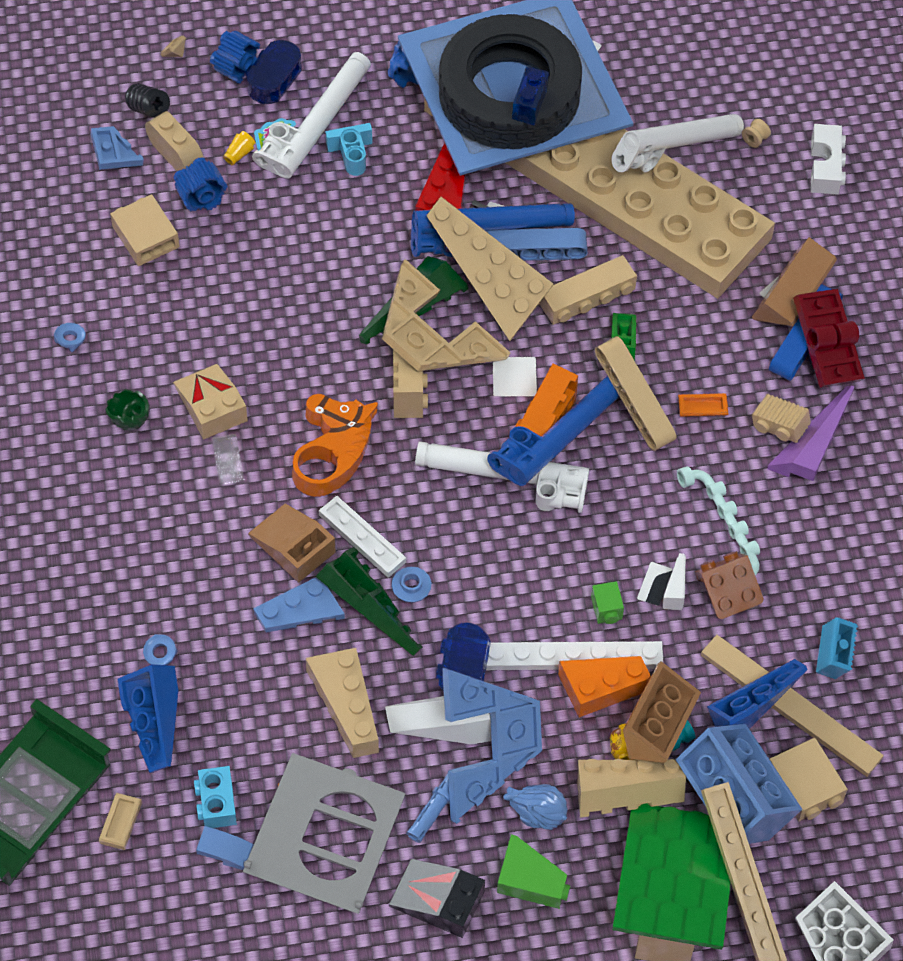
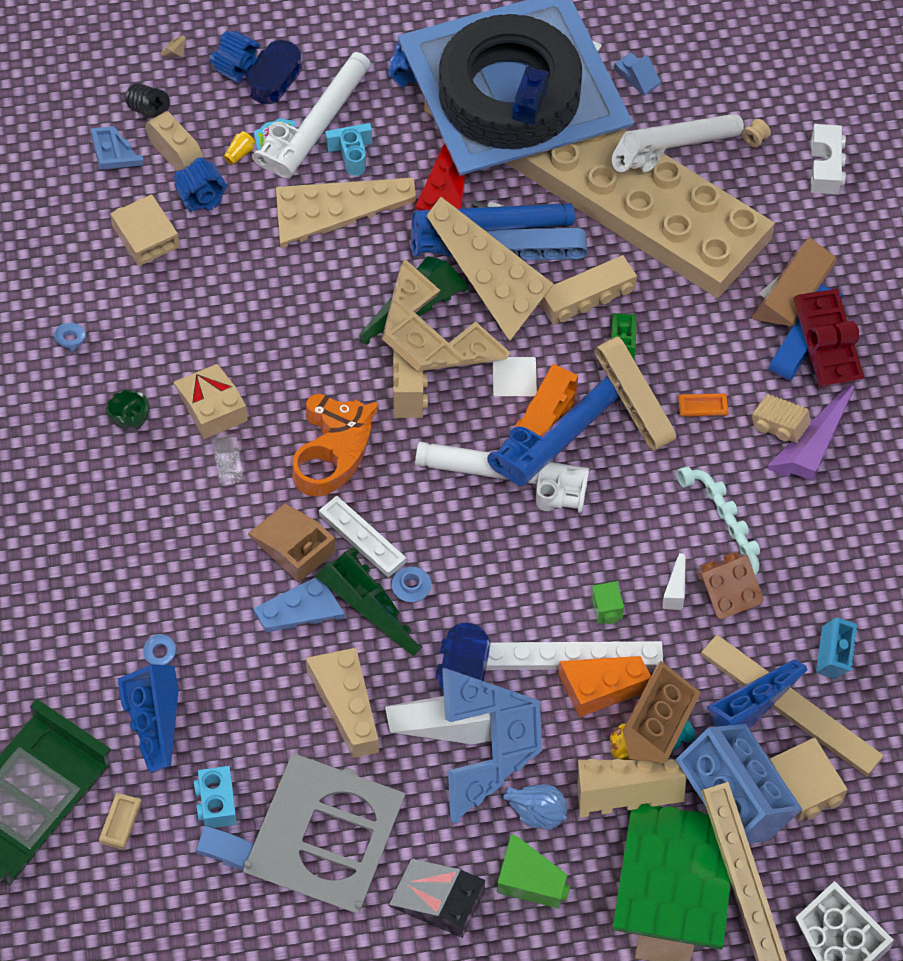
medium blue pin [406,769,451,843] -> none
sticker [637,562,672,606] -> none
none -> tan wing [276,178,416,249]
none -> medium blue slope [614,53,661,96]

